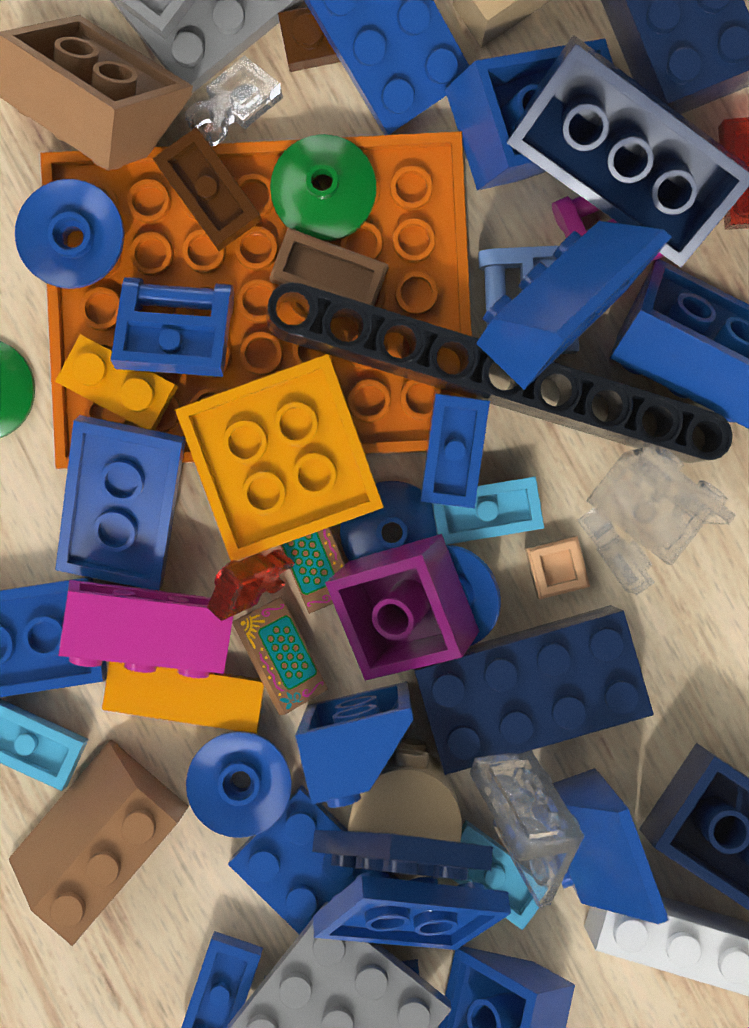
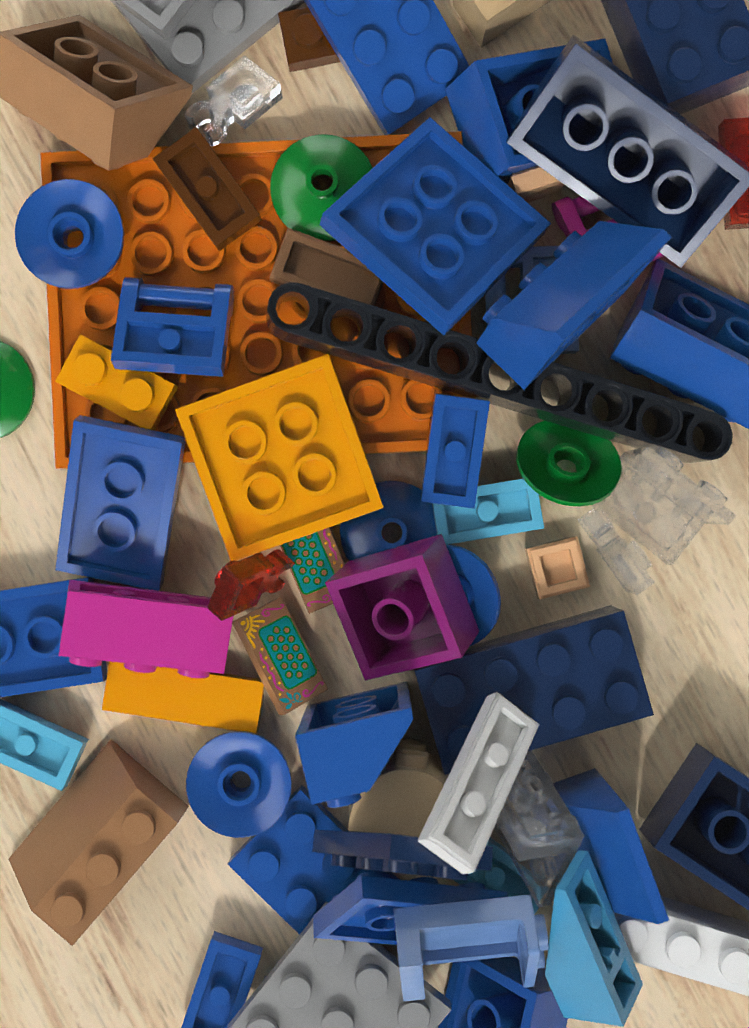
none -> blue plate [320,117,551,336]
none -> medium blue panel [394,895,549,1001]
none -> white tile [417,692,539,874]
none -> light nougat tile [508,166,564,203]
none -> green dish [516,420,622,507]
none -> dark azure slope [545,850,643,1027]

